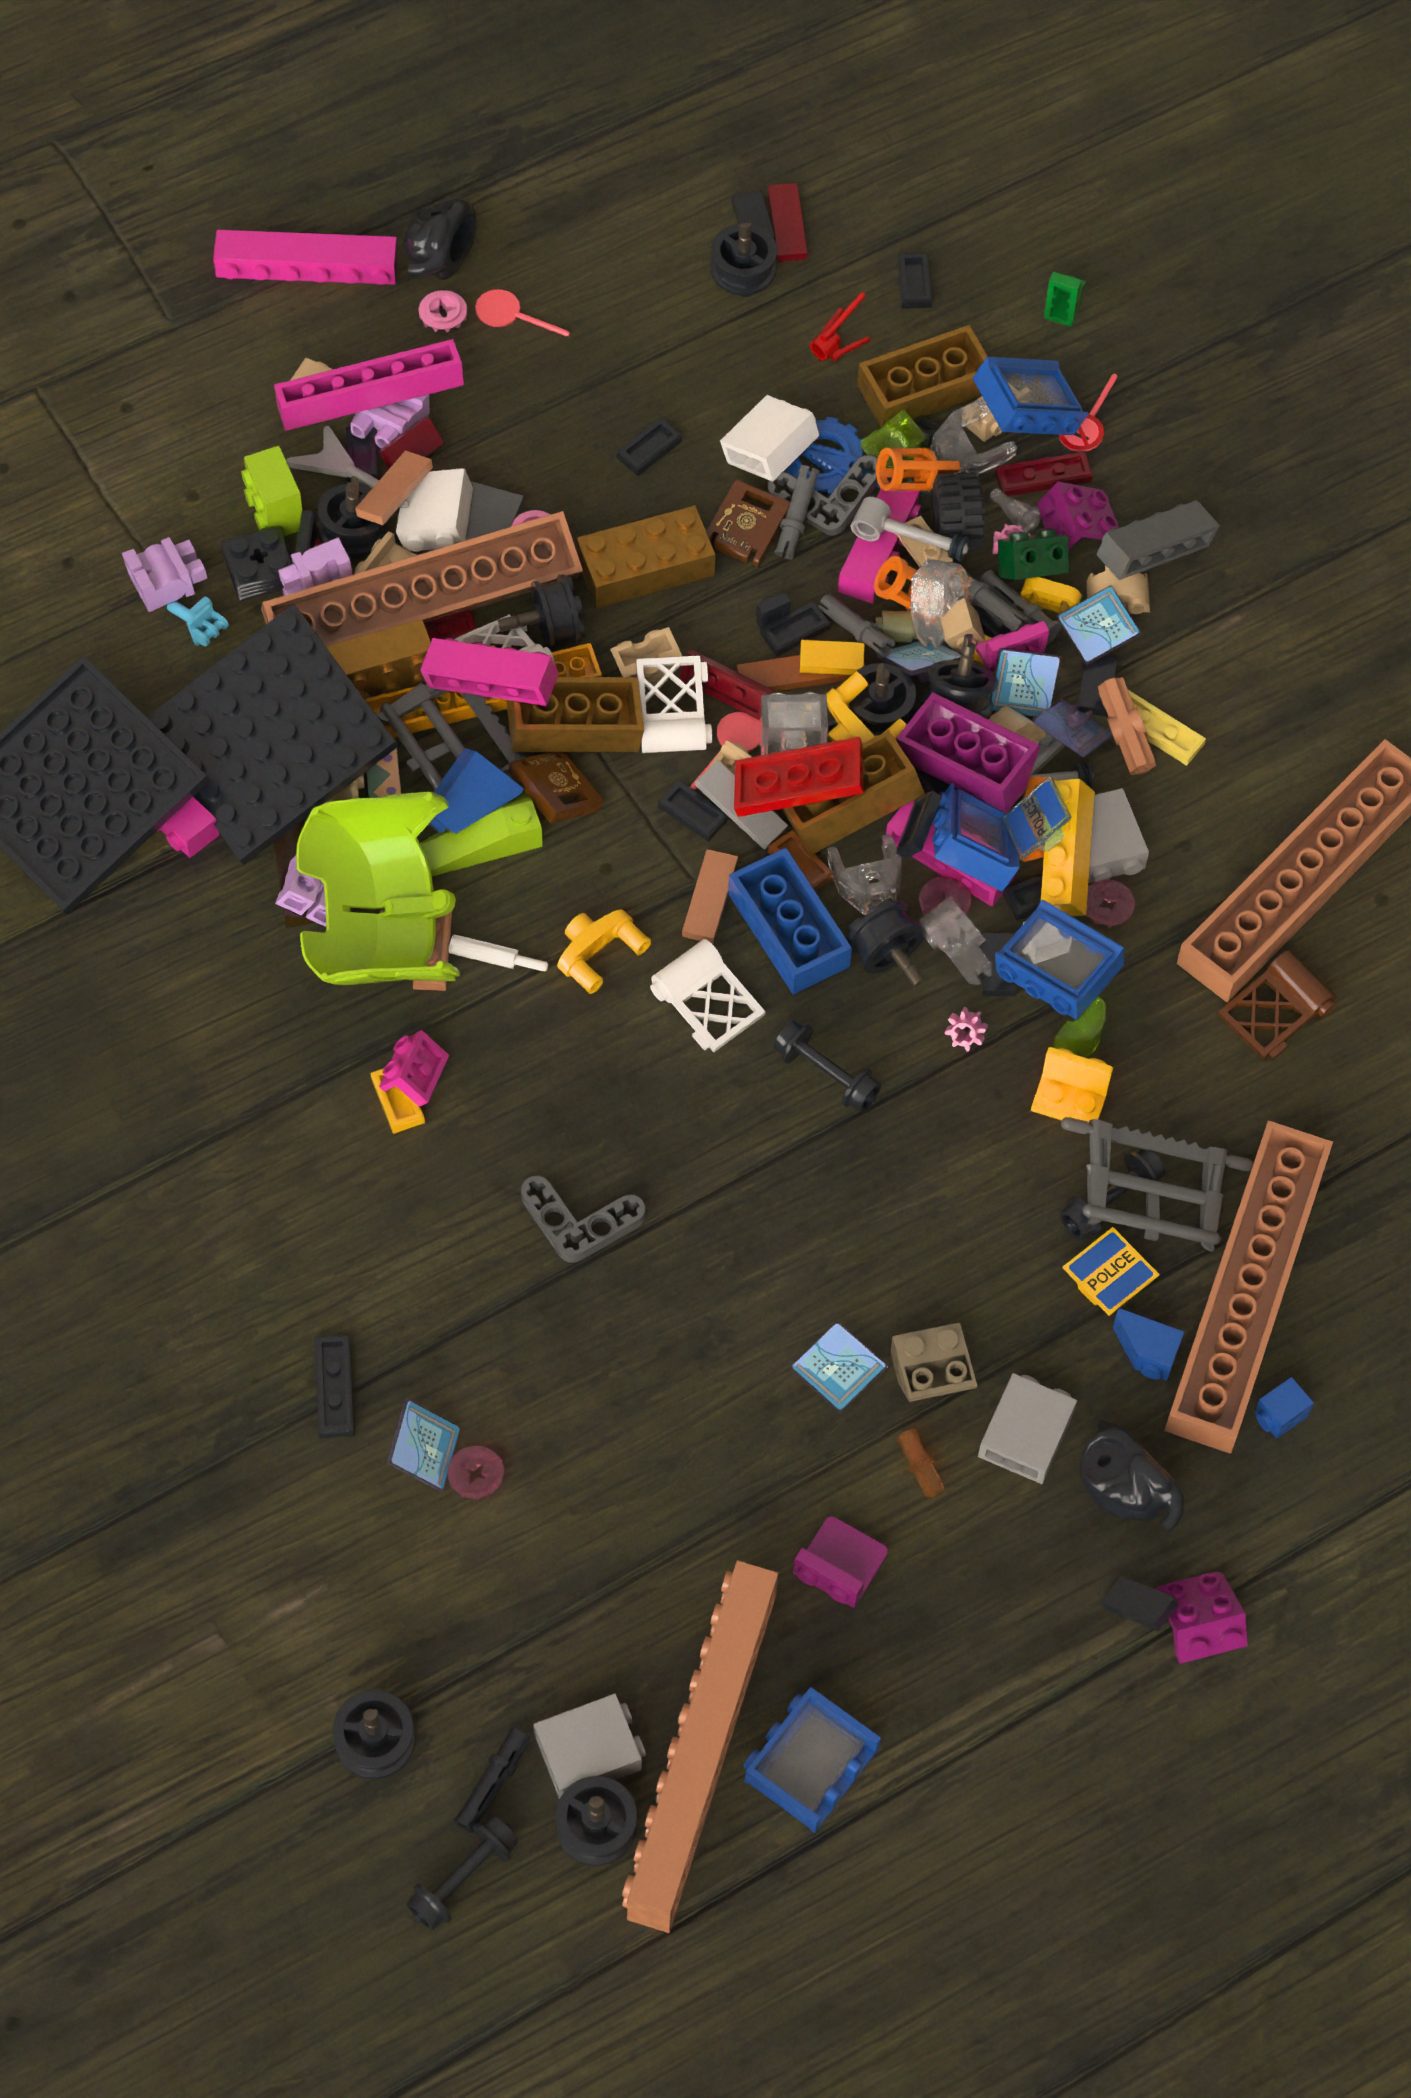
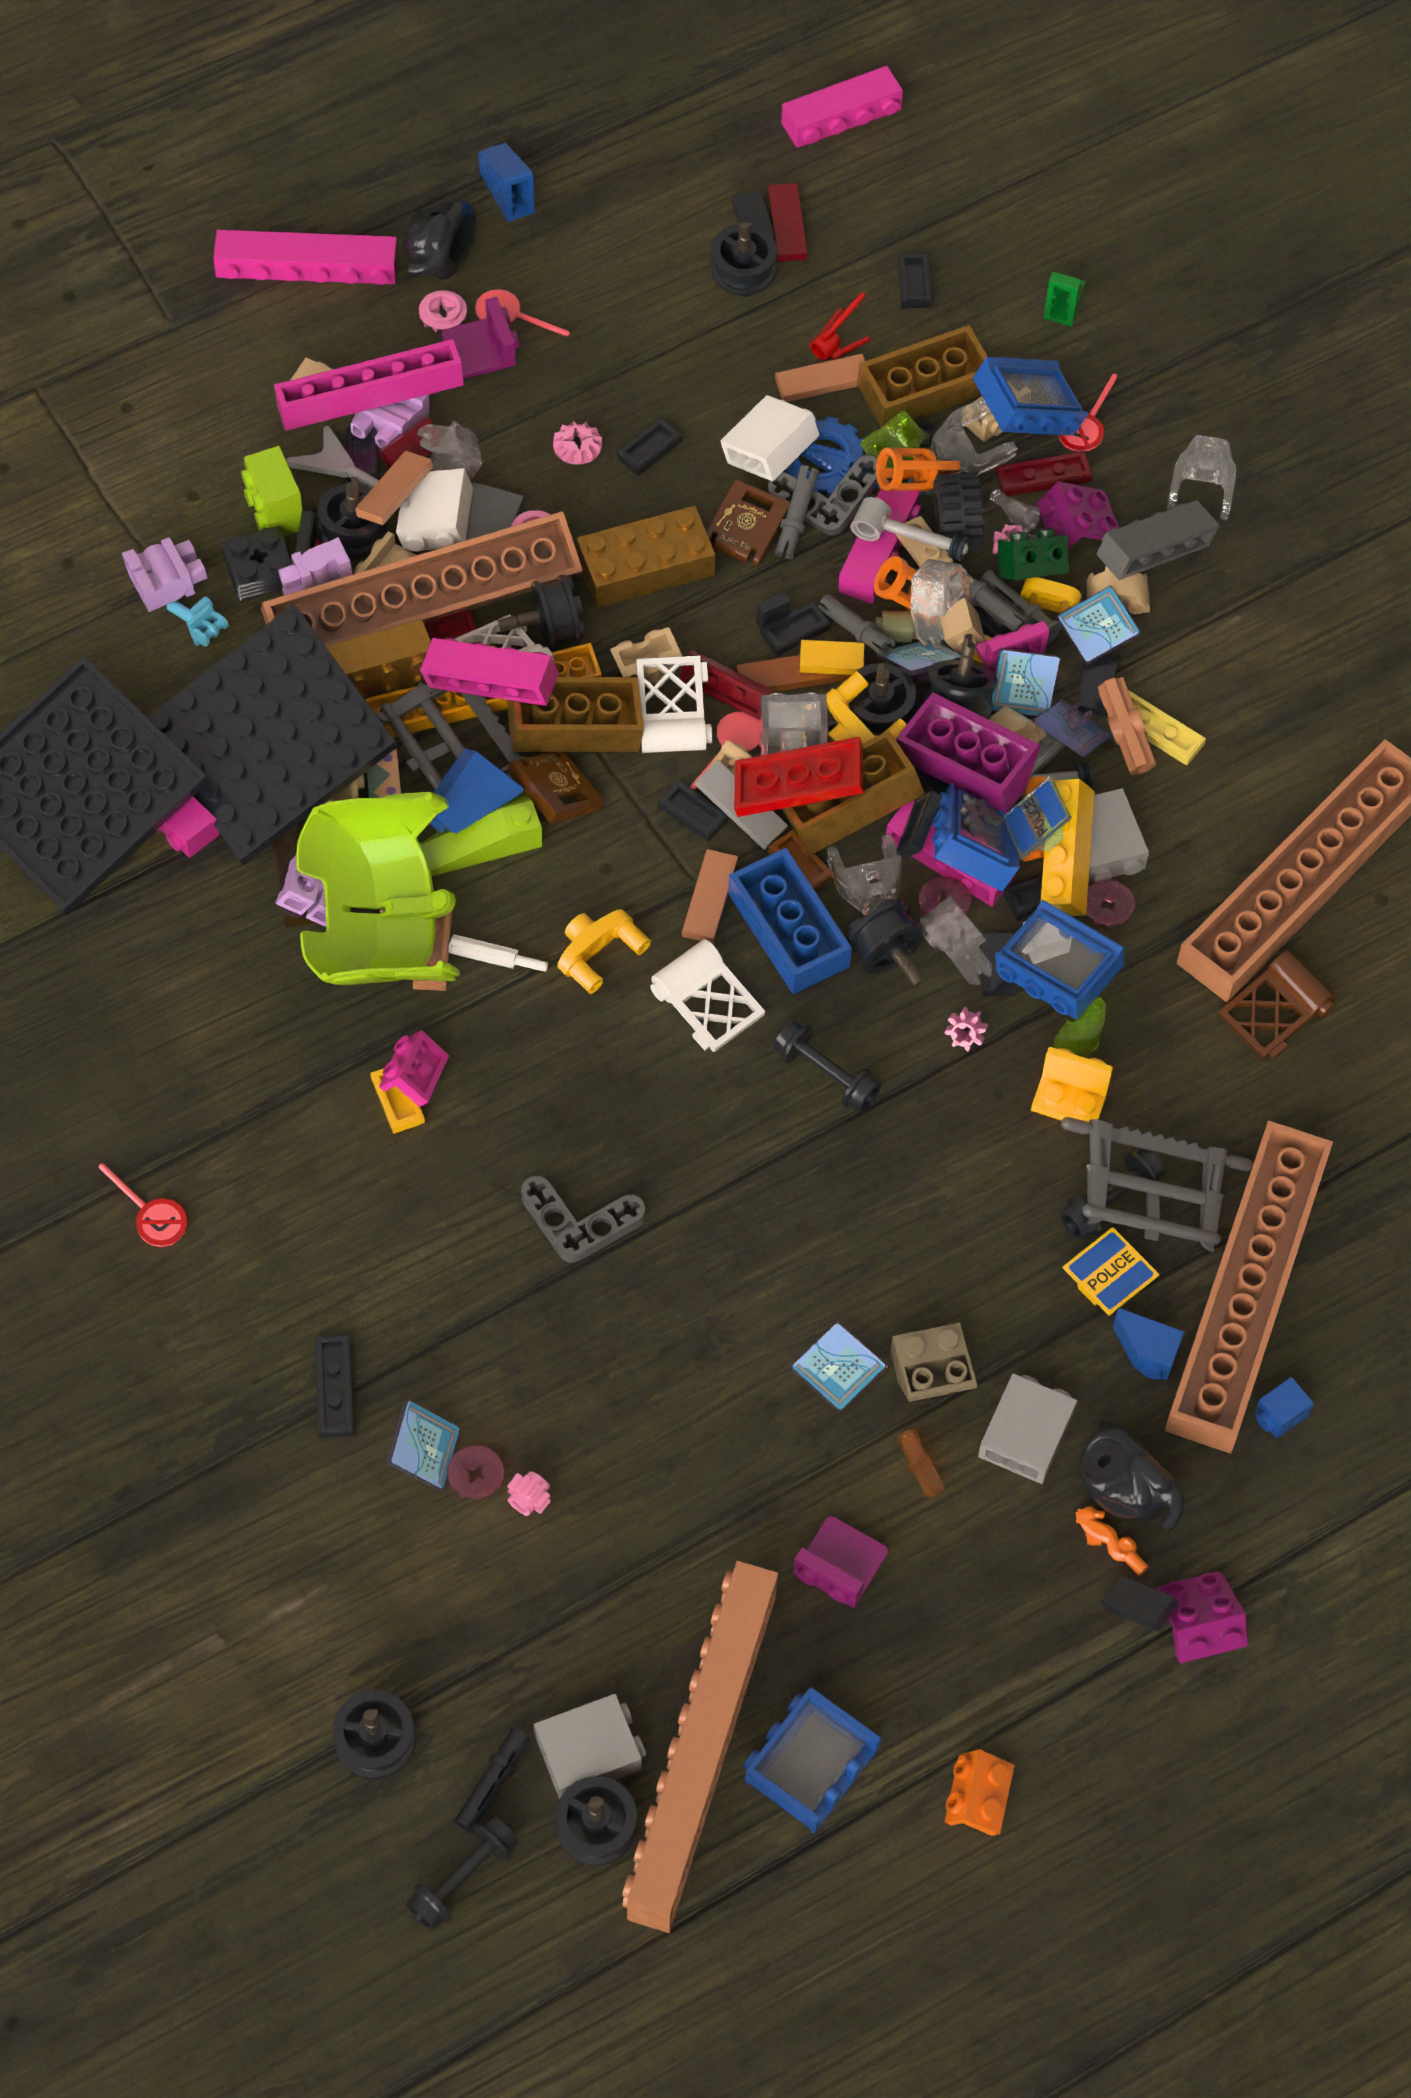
none -> piece [99,1163,188,1247]
none -> clear piece [417,421,483,481]
none -> magenta bracket [442,296,519,379]
none -> blue slope [478,143,534,222]
none -> bright pink gear [507,1471,551,1516]
none -> bright pink gear [553,421,602,465]
none -> nougat tile [775,354,865,402]
none -> dark pink brick [781,66,903,148]
none -> orange bracket [945,1749,1015,1836]
none -> dark grey animal [959,794,1003,835]
none -> orange animal [1075,1506,1149,1576]
none -> clear piece [1167,435,1236,520]

